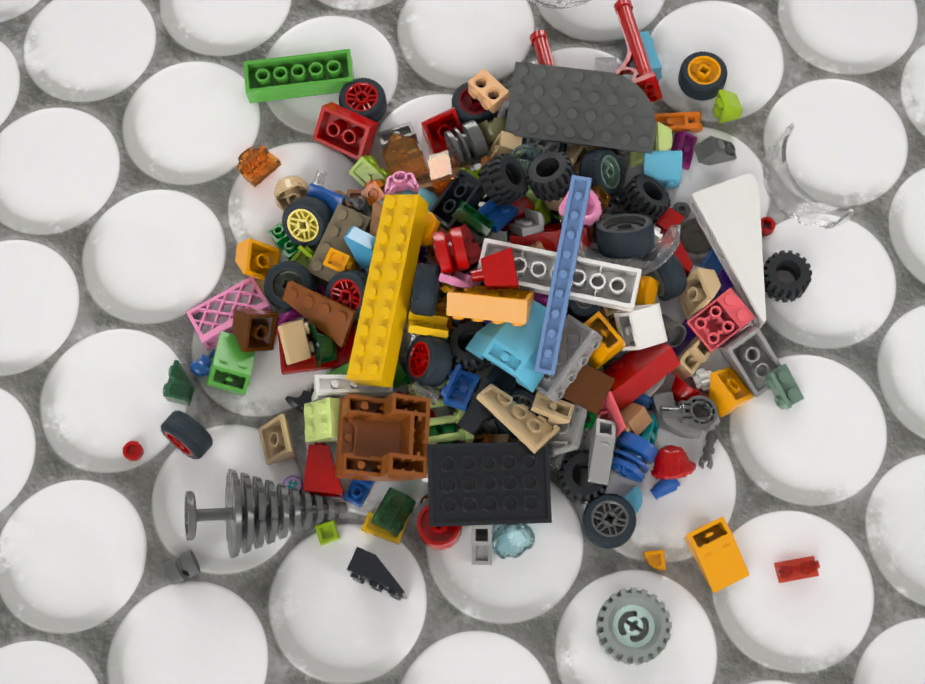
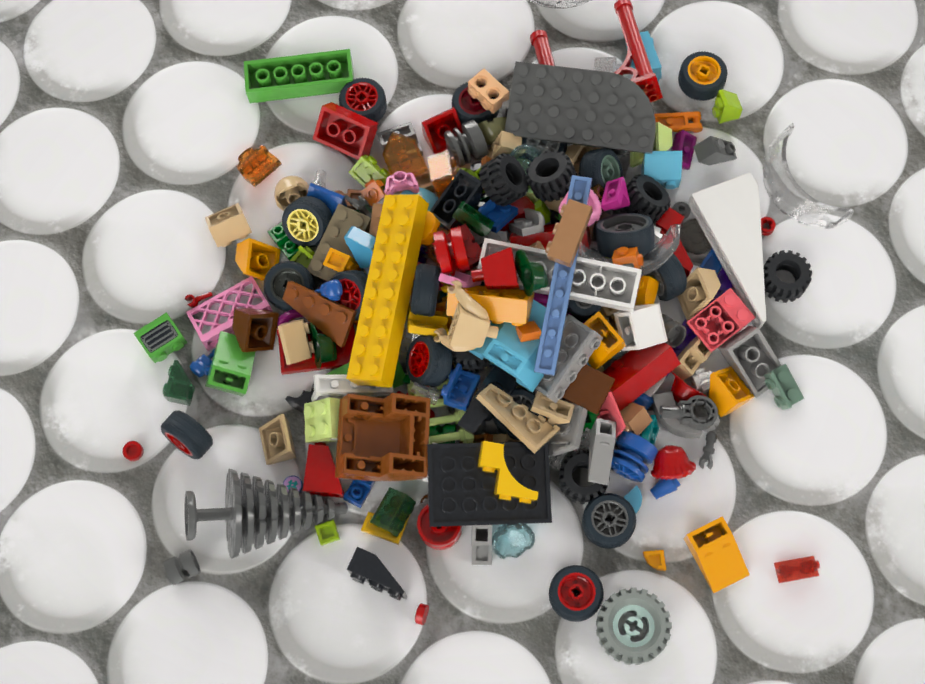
none -> slope [133,312,187,363]
none -> red hand [185,292,213,308]
none -> tan slope [205,203,252,247]
none -> blue piece [315,280,343,301]
none -> red tile [415,603,429,625]
none -> tan torso [433,280,499,352]
none -> yellow arch [478,441,538,504]
none -> dark green piece [515,250,548,296]
none -> orange slope [515,321,541,342]
none -> medium nougat brick [545,199,593,268]
none -> wheel [549,565,604,622]
none -> dark pink slope [601,177,630,211]
none -> orange bracket [612,247,644,269]

